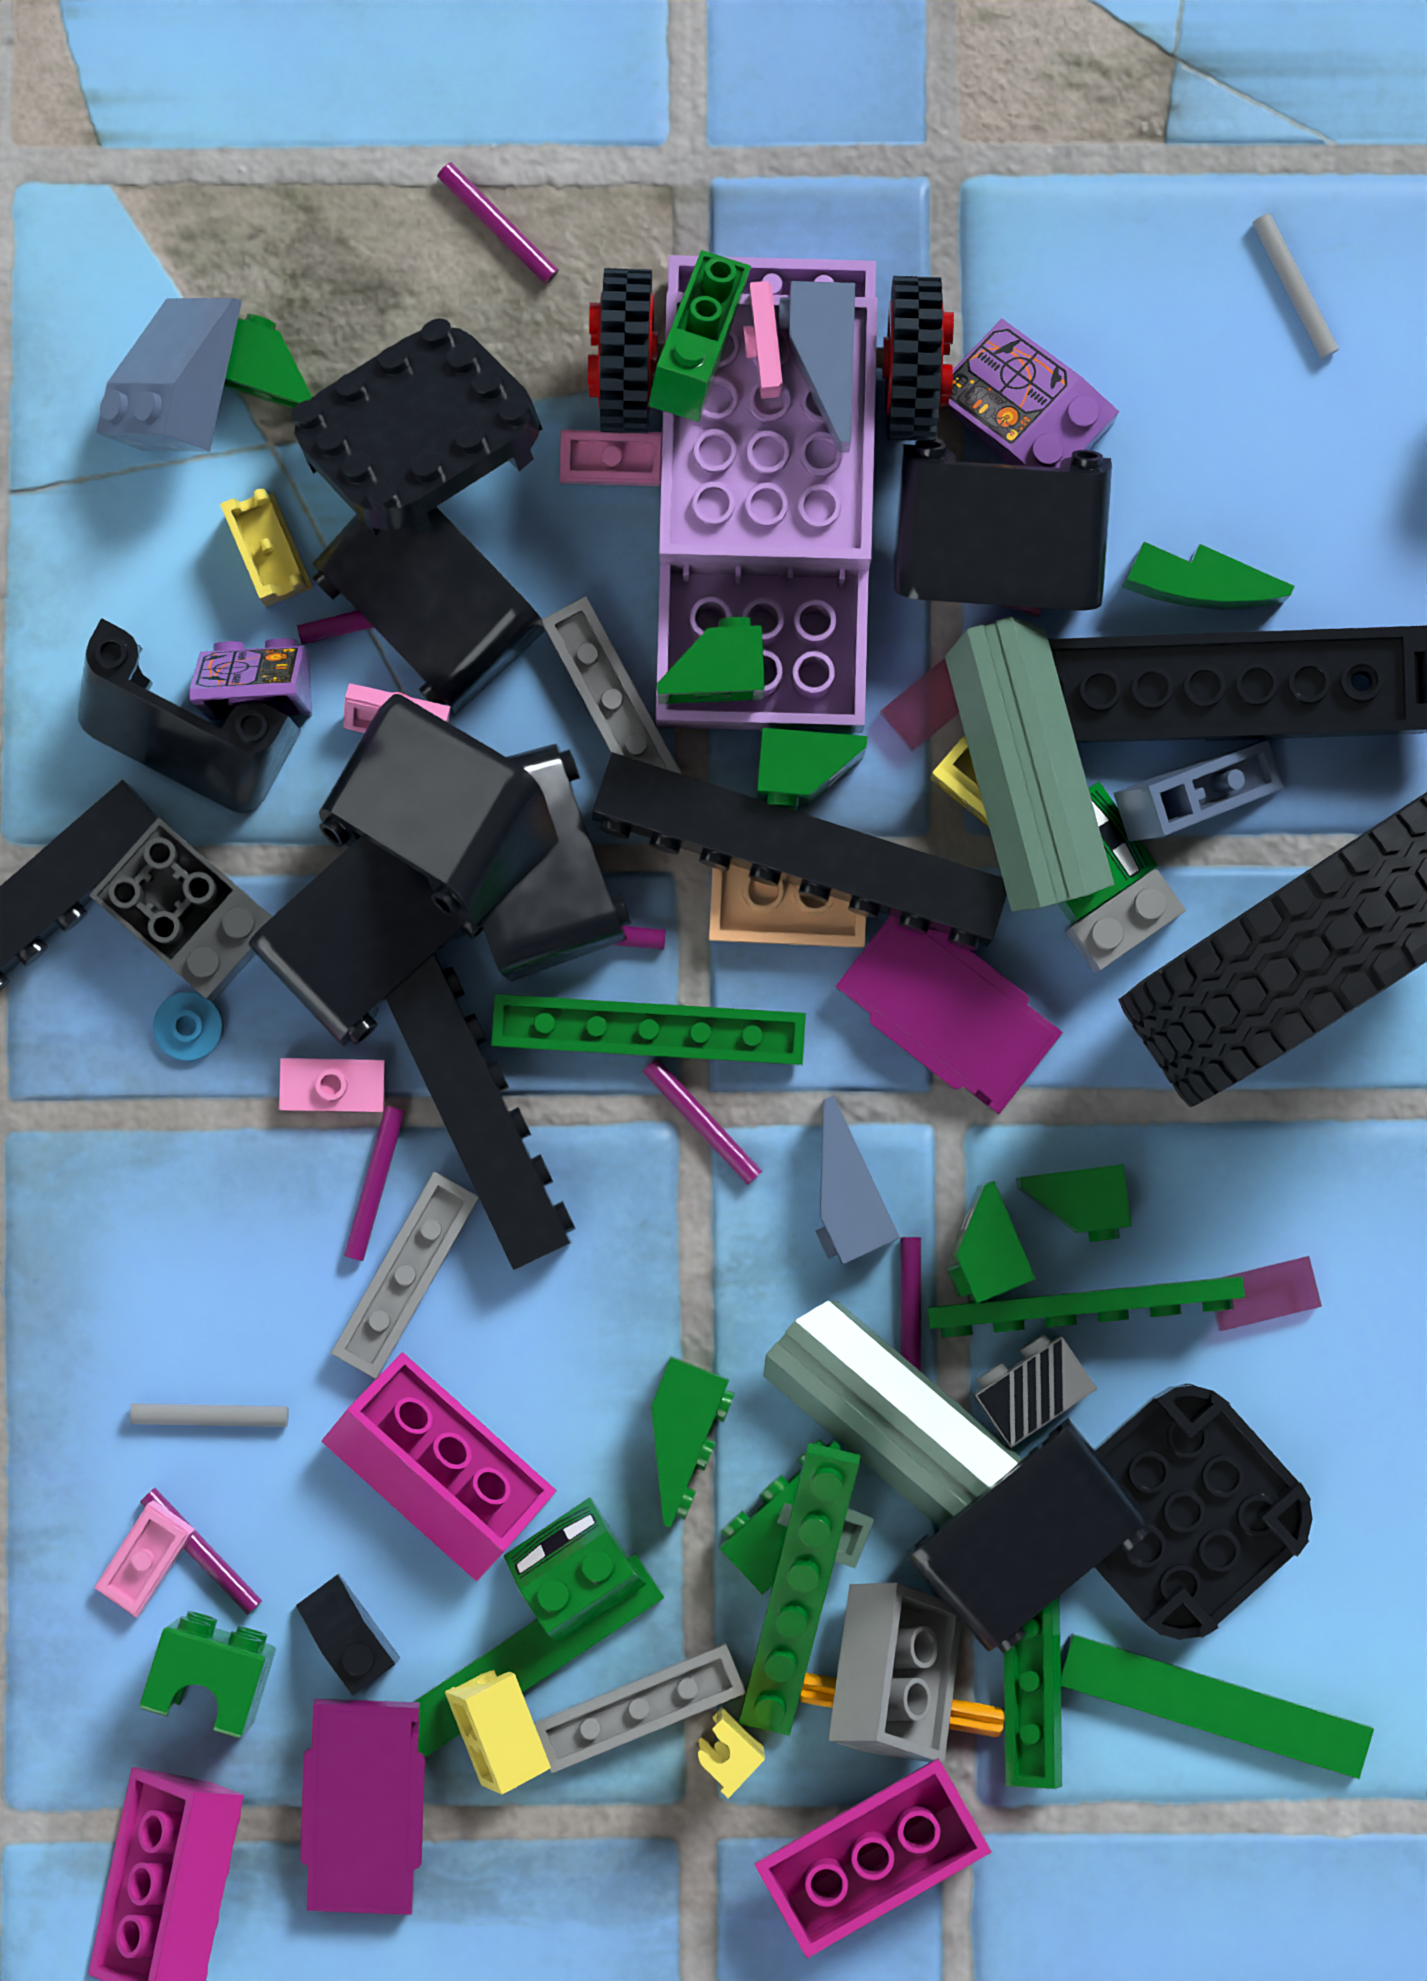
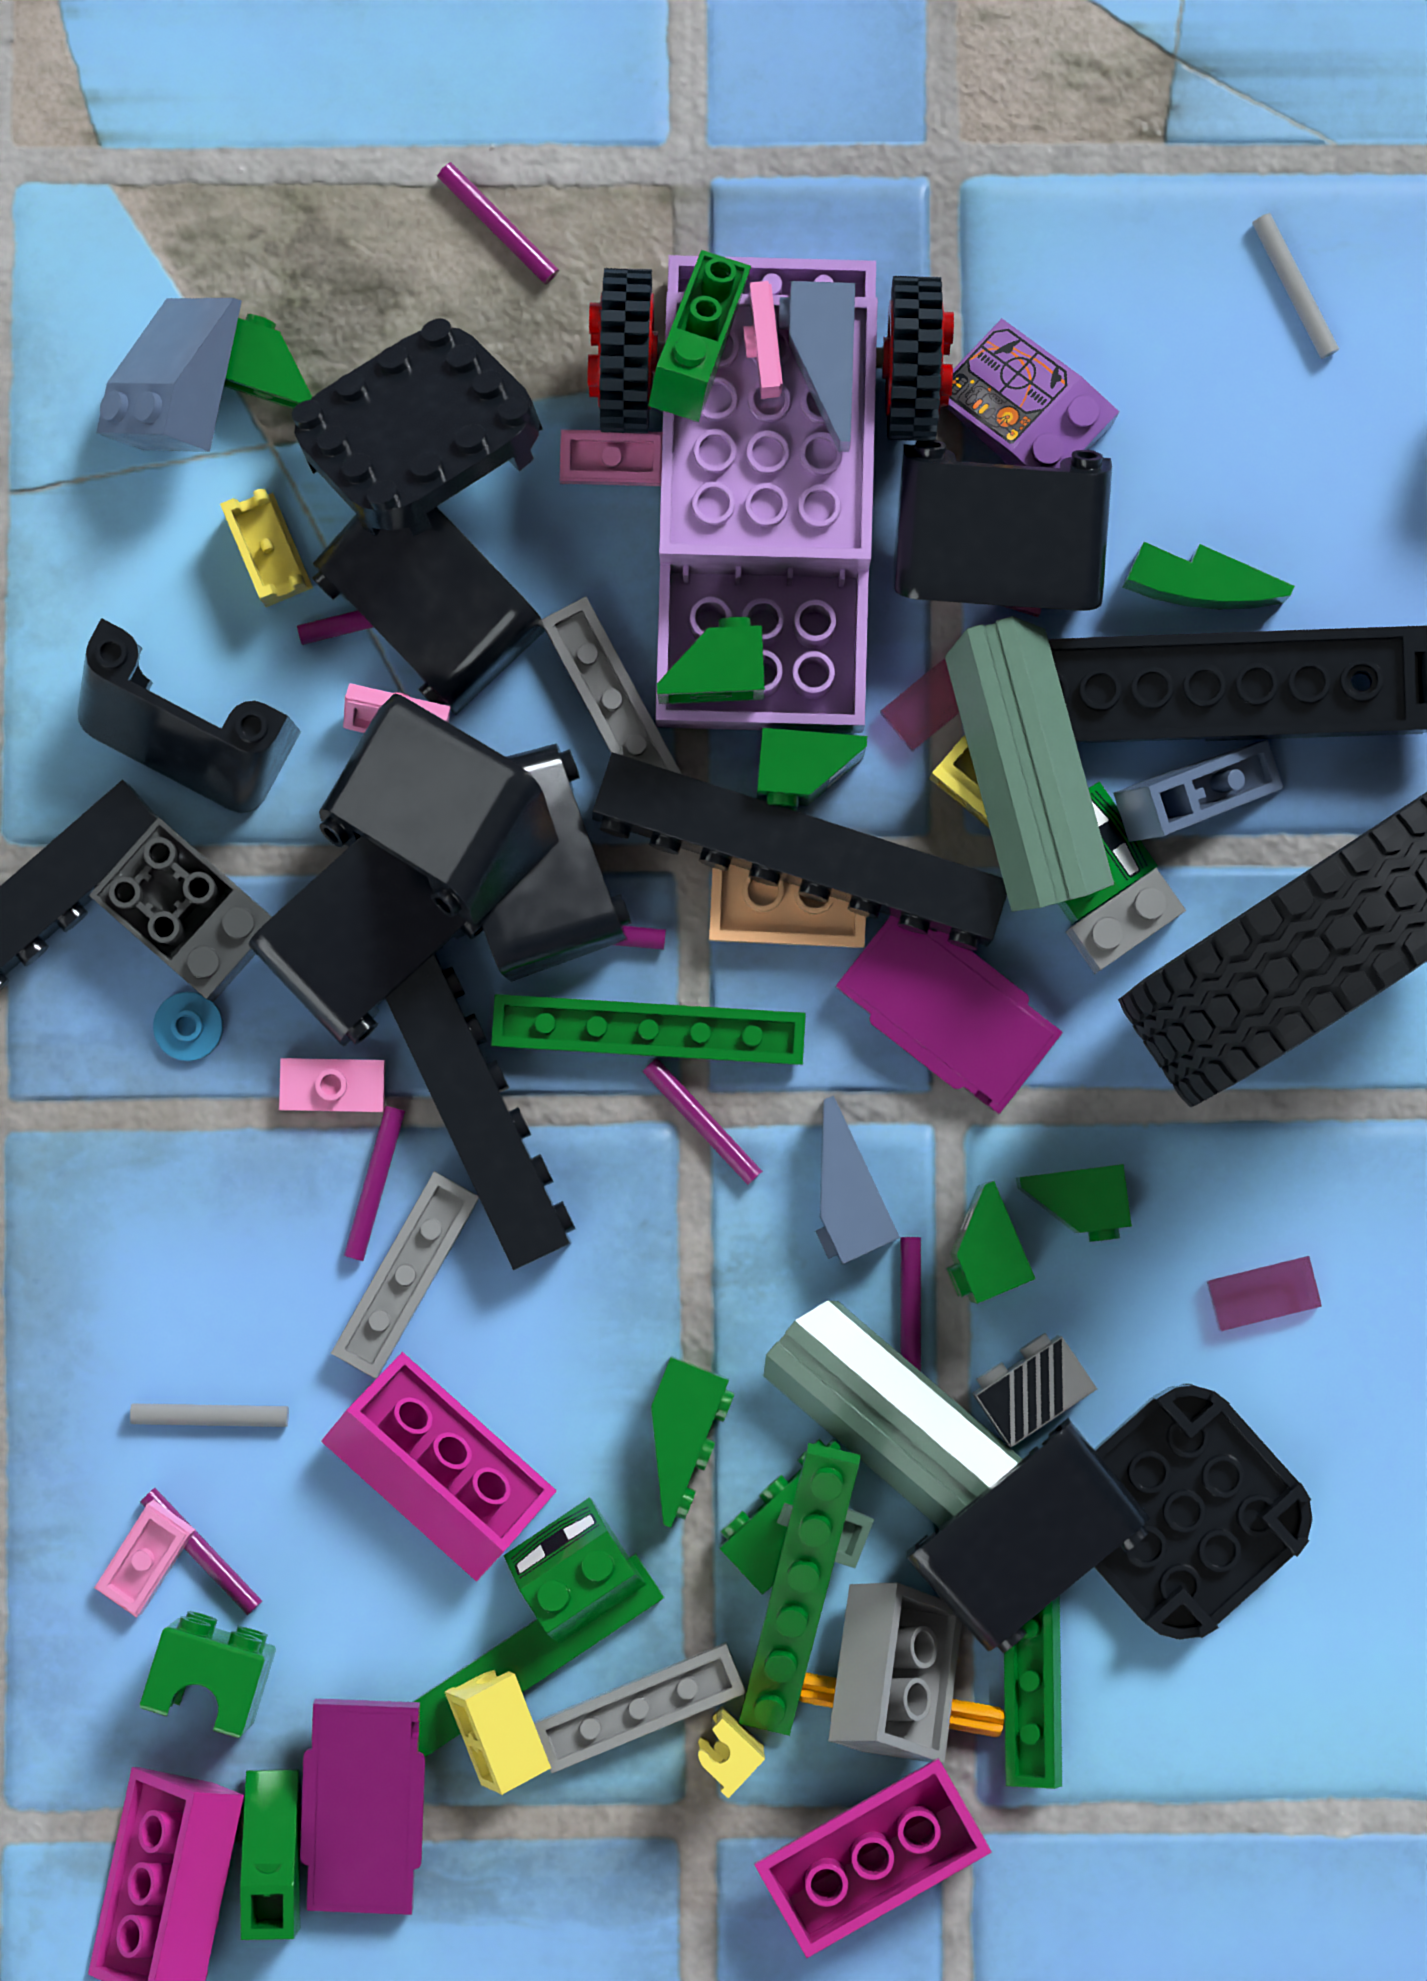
medium lavender slope [189,638,313,720] -> none
black slope [296,1573,400,1696] -> none
green plate [928,1276,1245,1338] -> none
green tile [1061,1633,1374,1779] -> none
none -> green slope [240,1769,301,1940]

